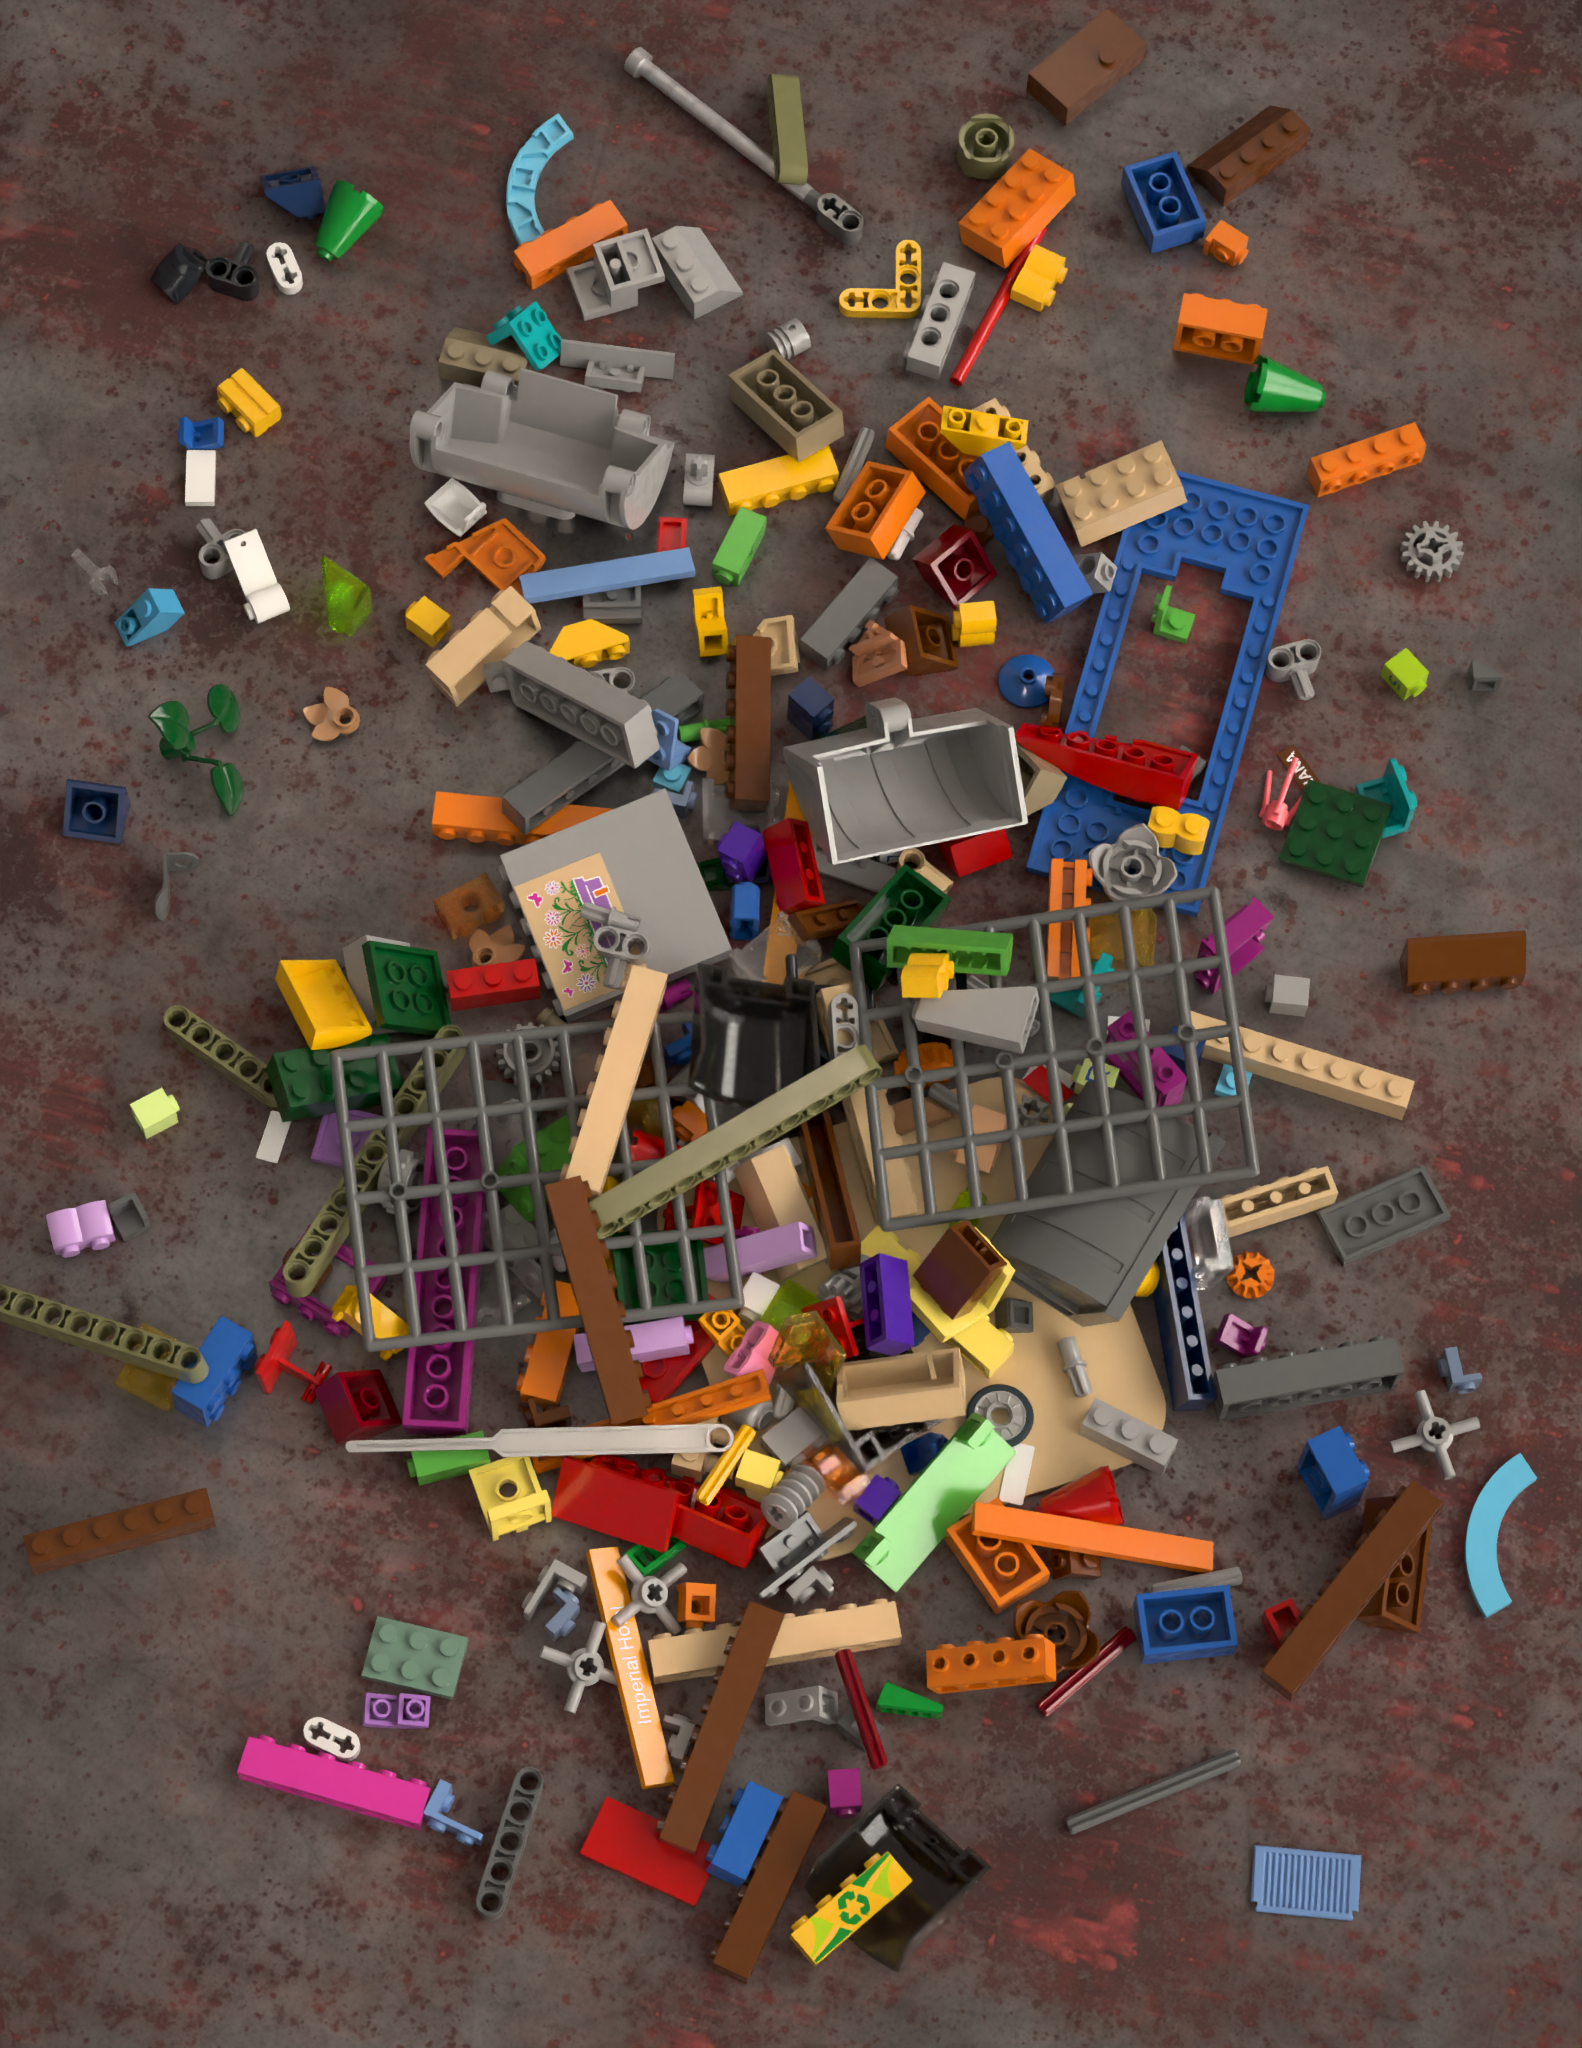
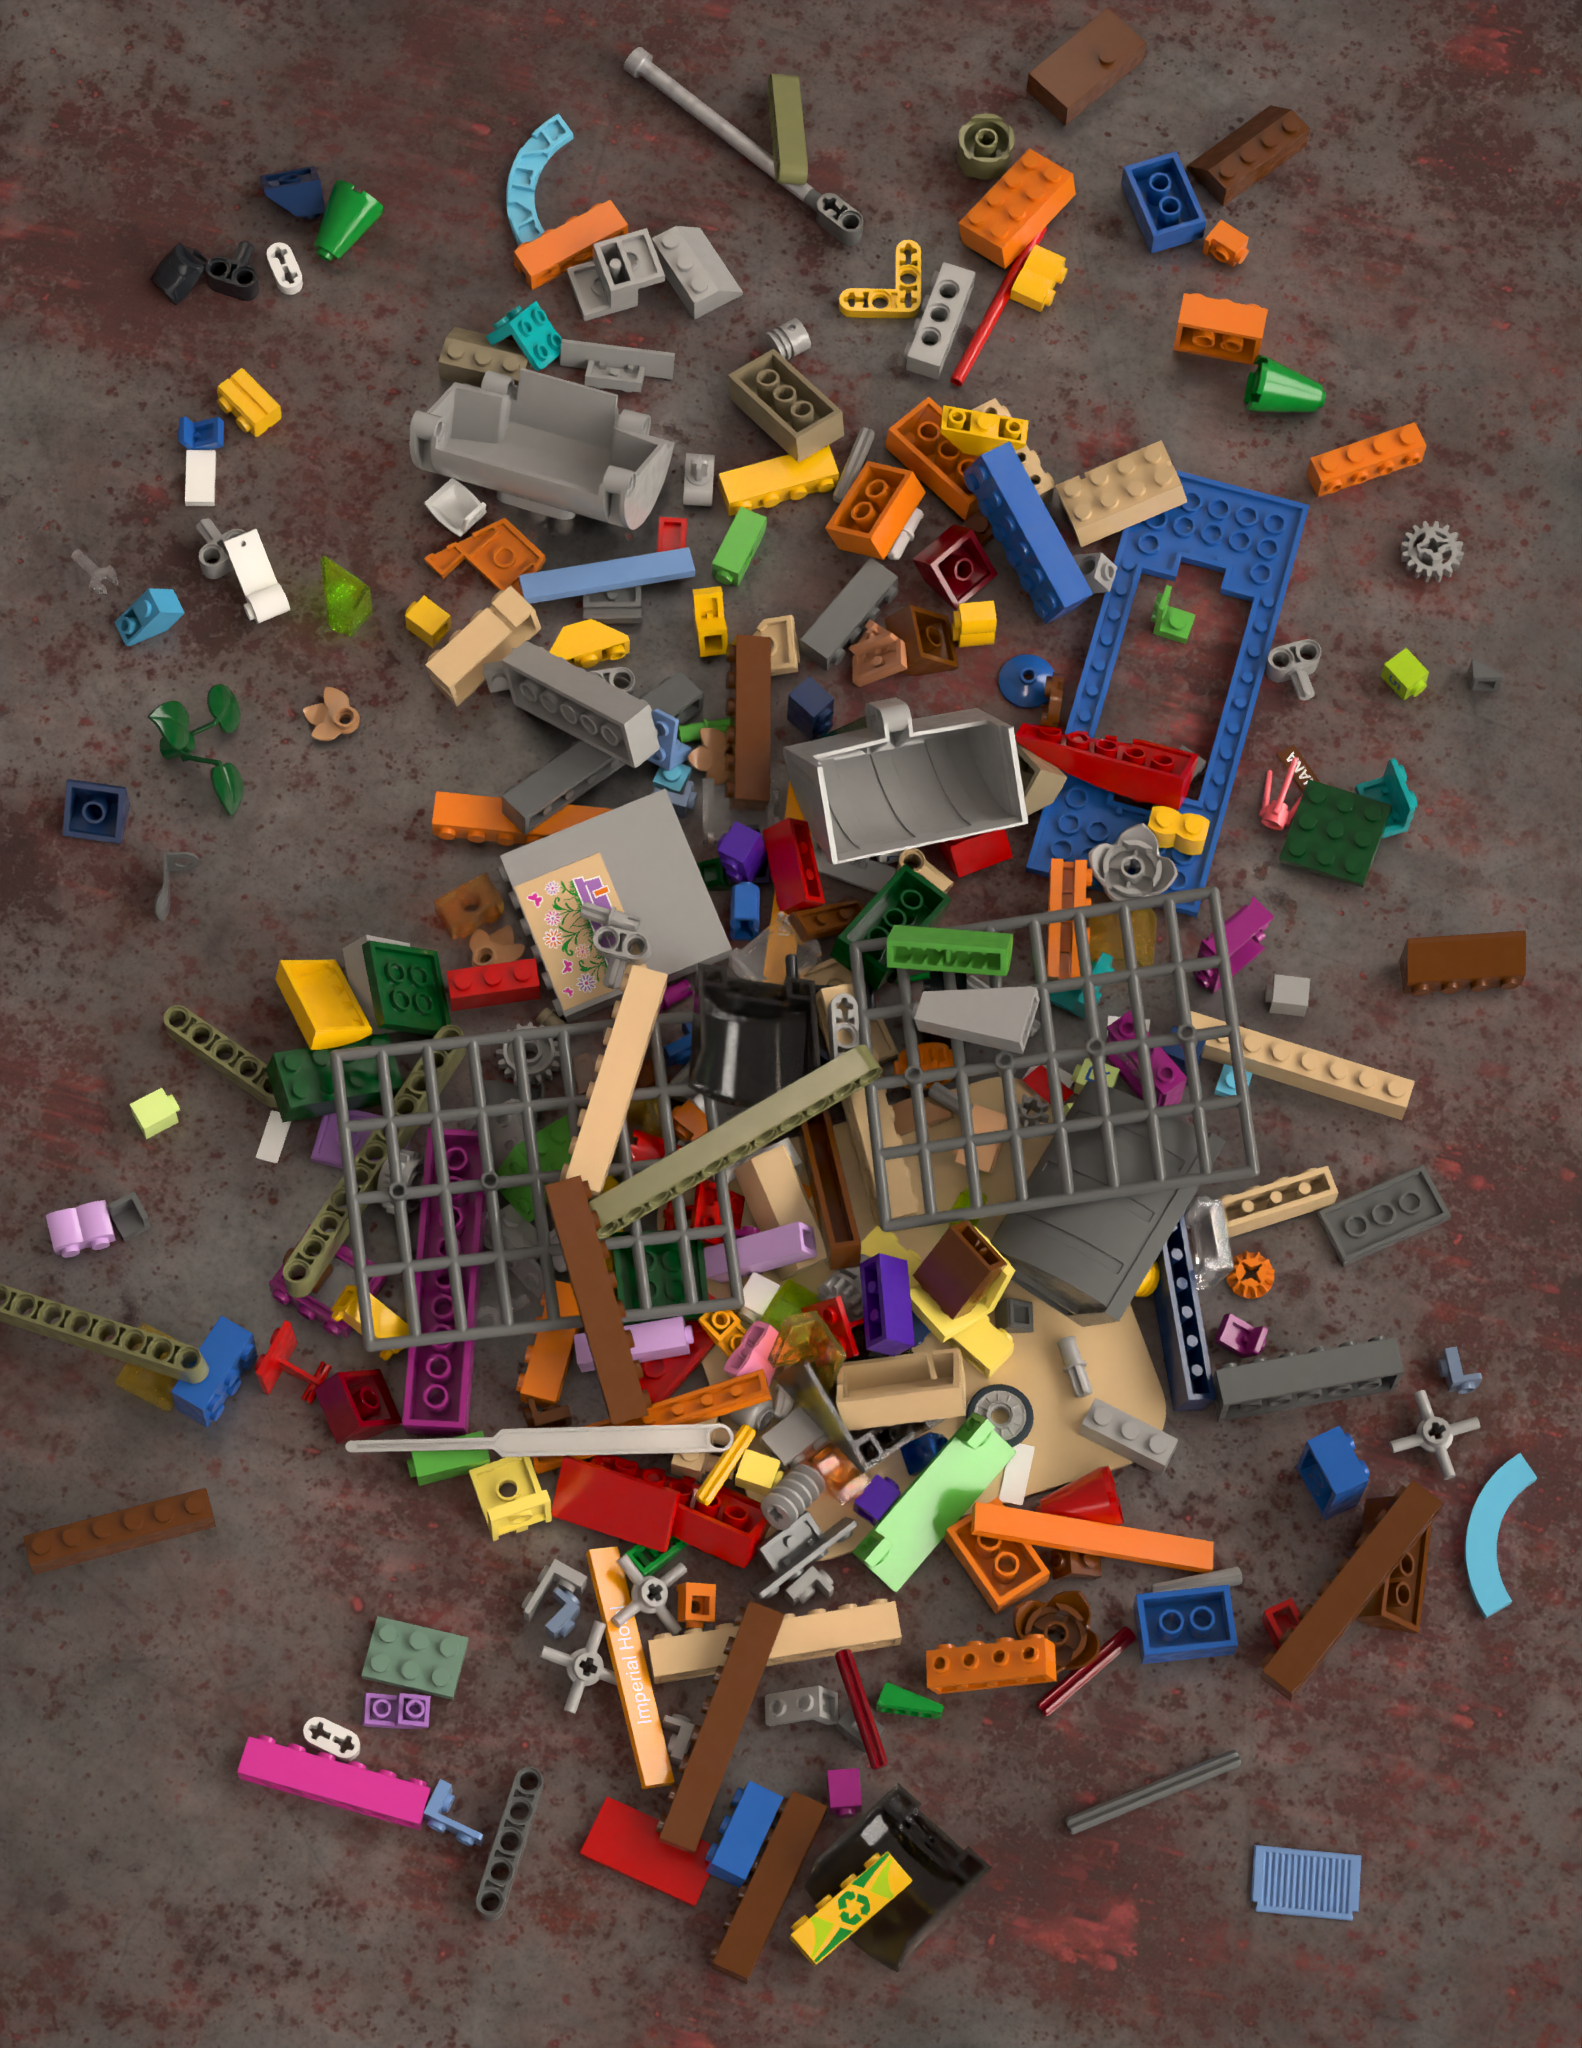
yellow brick [901,953,954,998] -> none

